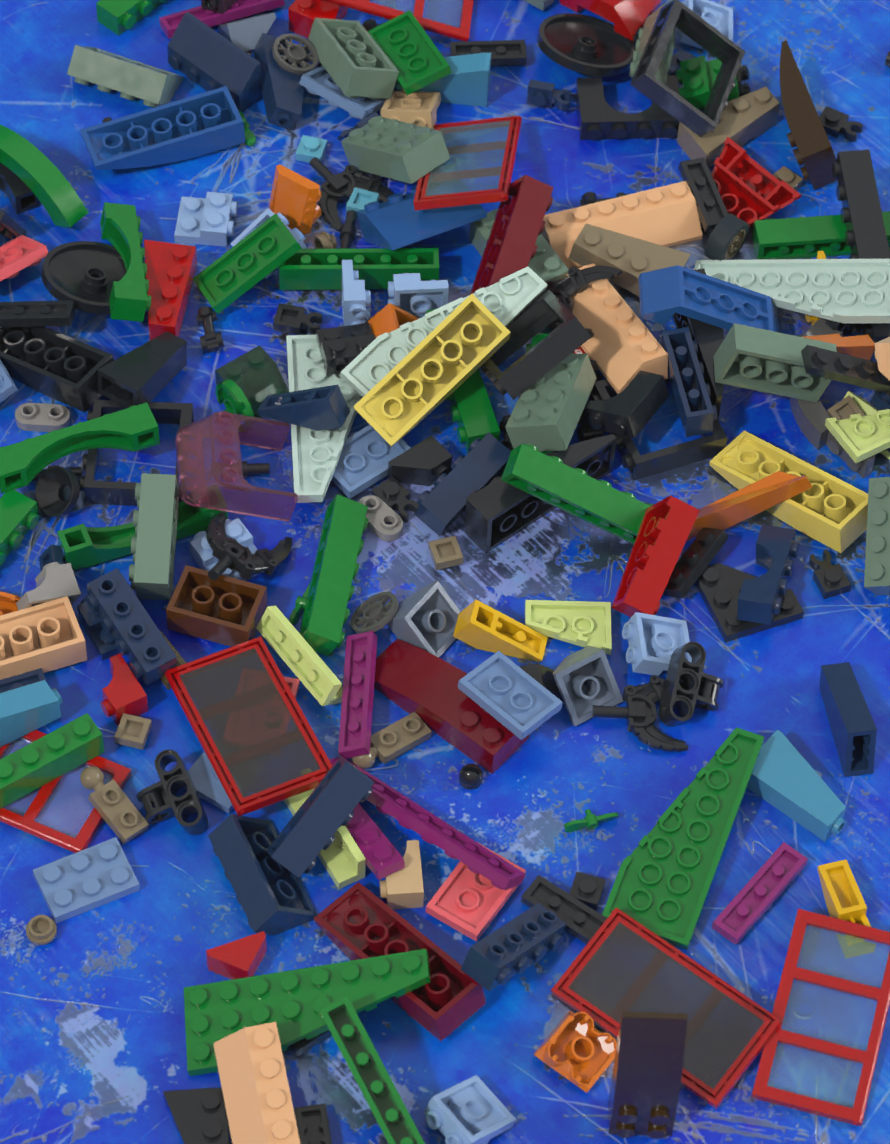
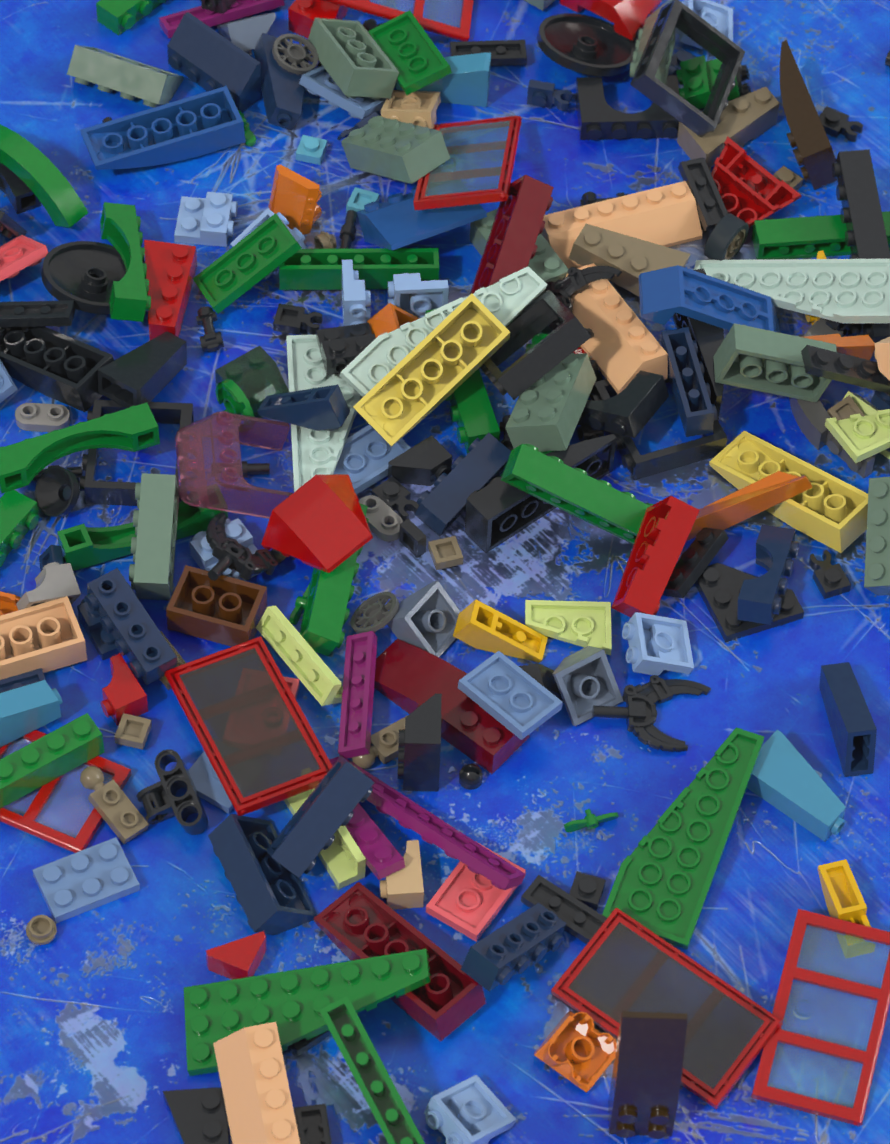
black bar [309,157,394,232] -> none
black piece [659,641,724,727] -> none
magenta plate [712,842,808,945] -> none
none -> red wedge [261,474,373,573]
none -> black slope [397,693,442,792]
none -> black tile [399,519,426,558]

